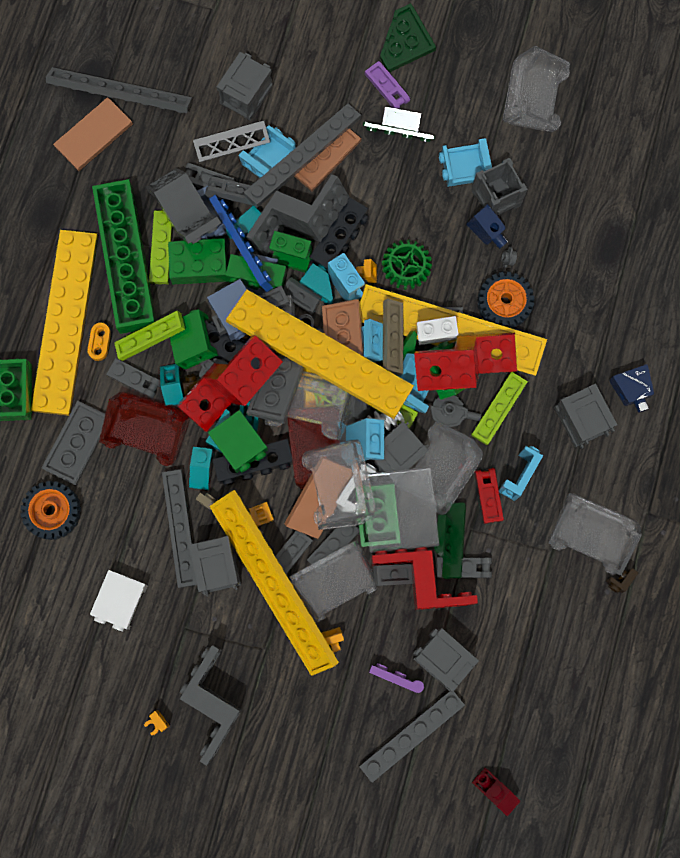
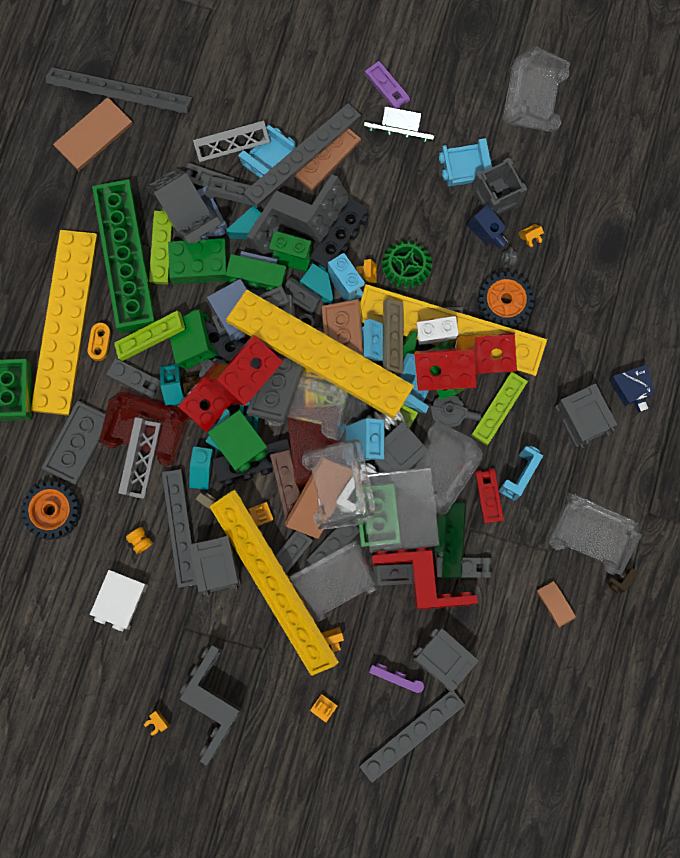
blue plate [209,195,273,292] -> none
dark grey container [216,52,273,121] -> none
dark green plate [380,3,436,73] -> none
dark red slope [472,768,521,816] -> none
none -> light grey fence [118,417,162,499]
none -> light orange wheel [126,527,153,554]
none -> reddish brown plate [270,449,300,529]
none -> light orange tile [310,694,338,722]
none -> light orange tile [518,224,544,247]
none -> nougat slope [537,581,576,628]

